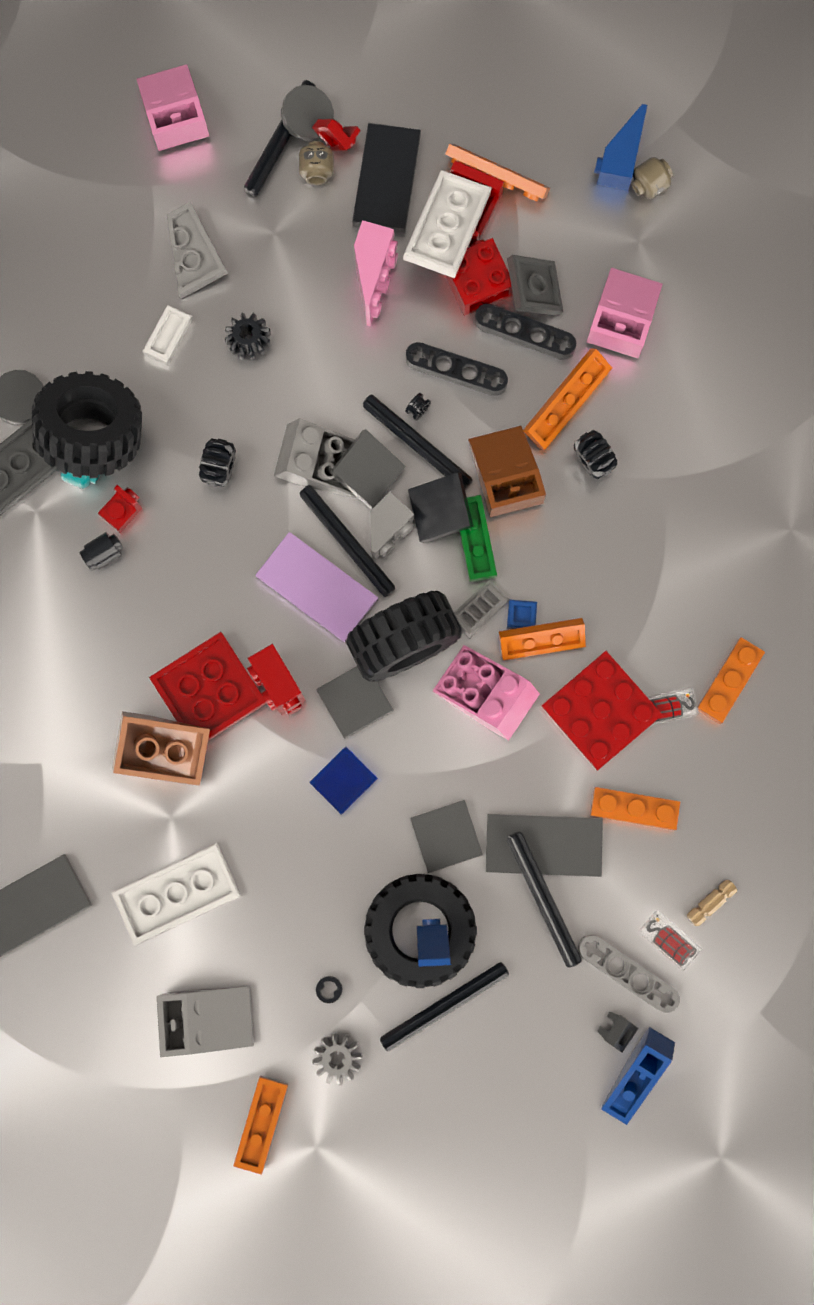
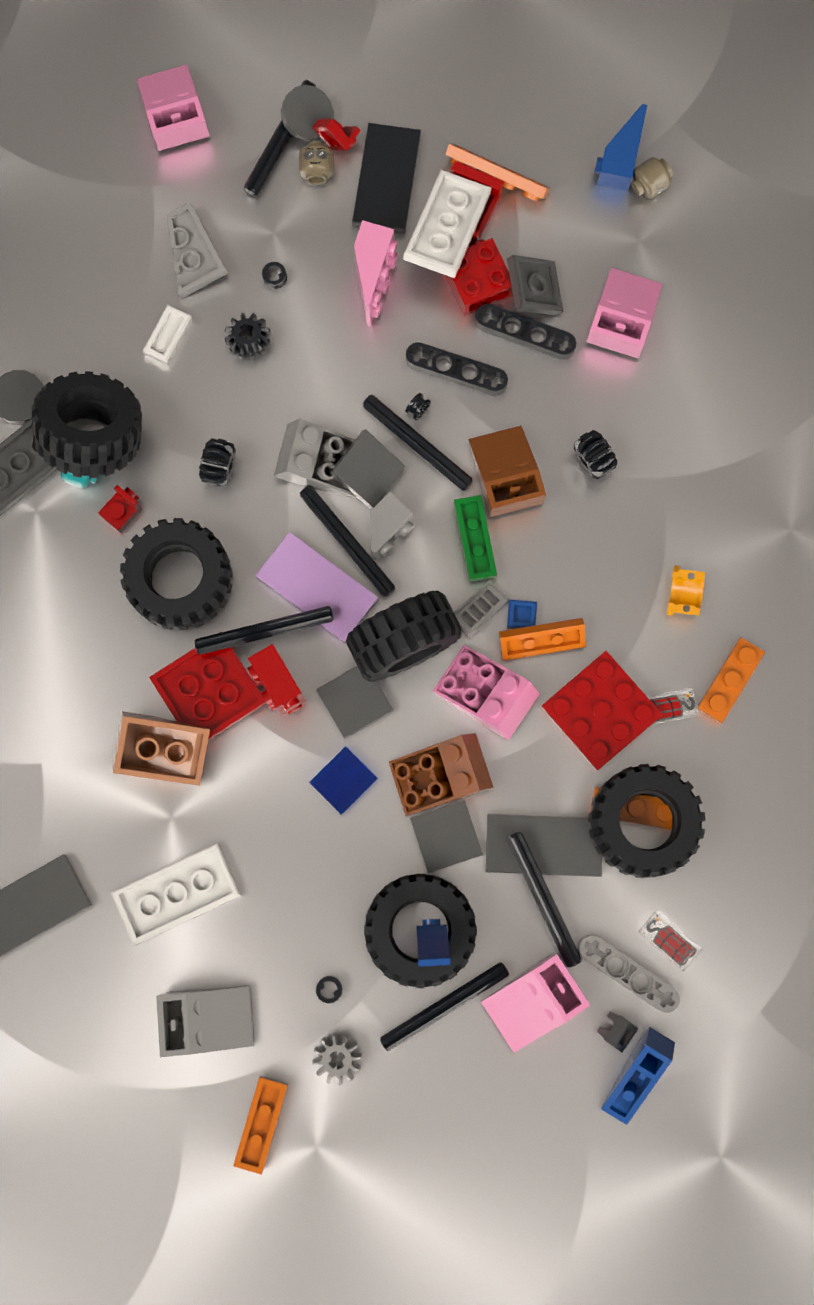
black brick [79,532,123,571] -> none
black tile [408,472,474,543] -> none
orange plate [523,349,612,450] -> none
tan axle [687,880,737,926] -> none
none -> black tyre [120,518,233,631]
none -> black axle [194,606,334,655]
none -> black bush [262,262,287,289]
none -> dark orange slope [389,733,494,816]
none -> bright pink slope [481,953,590,1052]
none -> black tyre [588,764,706,878]
none -> light orange piece [667,565,706,616]

